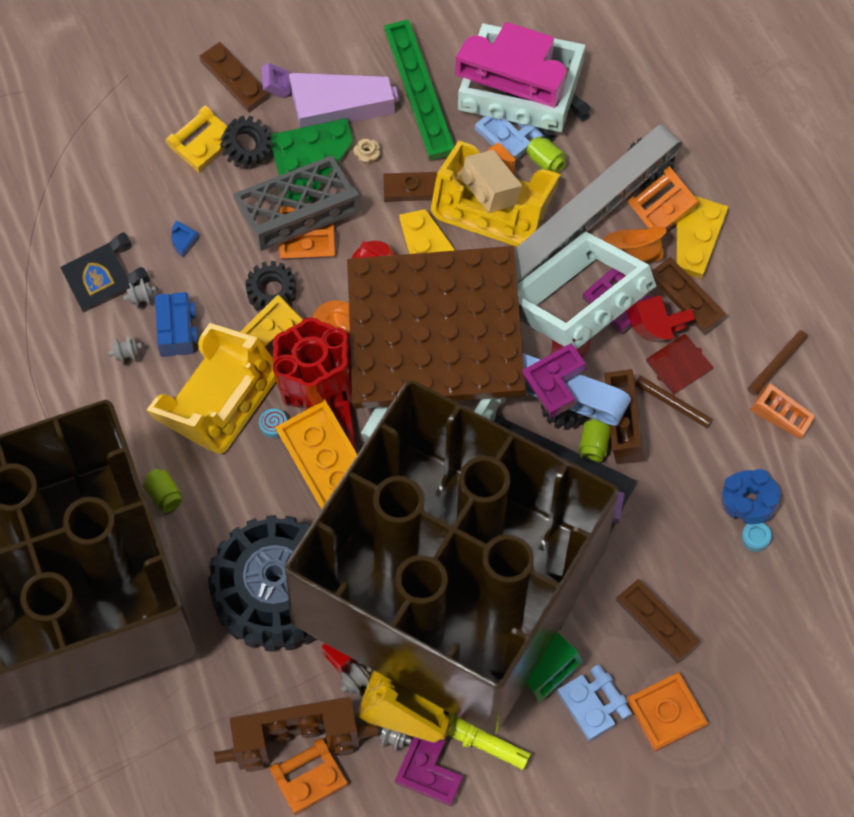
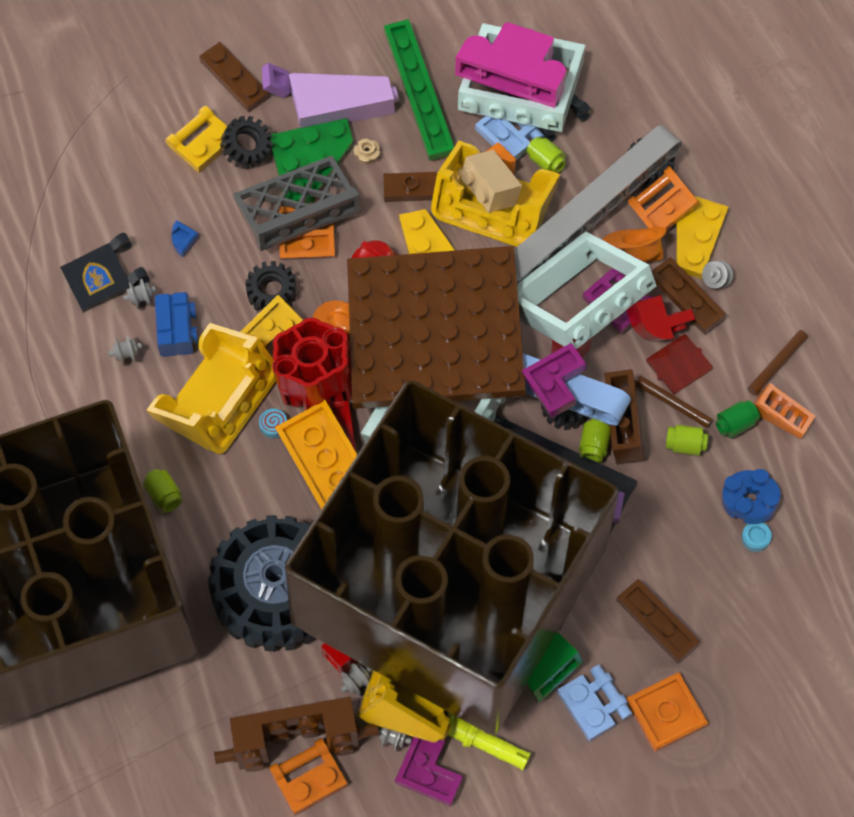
none -> lime brick [665,424,708,456]
none -> light grey wheel [702,261,733,288]
none -> green brick [715,400,760,439]

